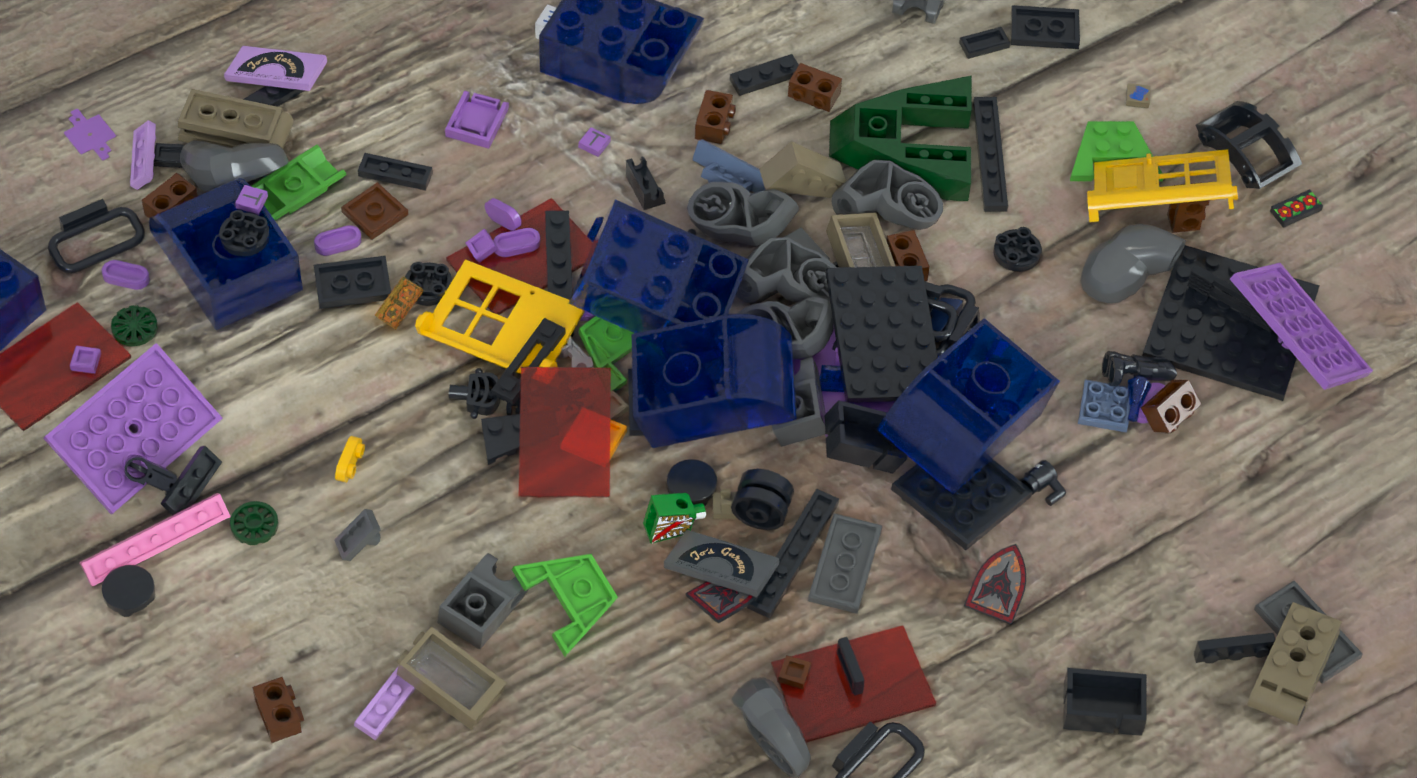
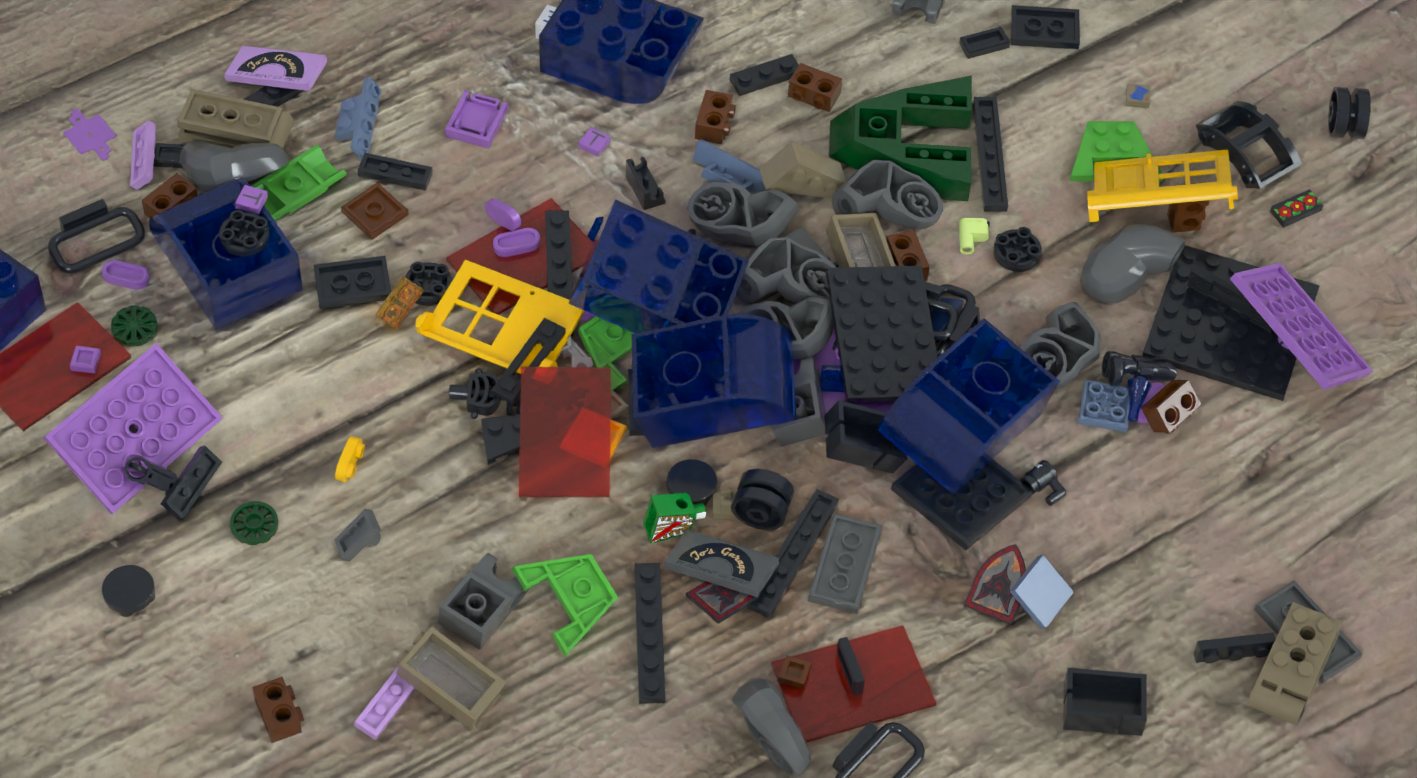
bright pink plate [80,493,231,586] -> none
medium lavender tile [314,225,362,256] -> none
medium lavender tile [465,229,498,263] -> none
none -> sand blue bracket [335,77,381,160]
none -> black plate [634,563,665,704]
none -> yellowish green piece [959,218,990,255]
none -> tile [1010,555,1073,628]
none -> dark grey piece [1015,302,1101,392]
none -> black wheel [1328,87,1371,139]

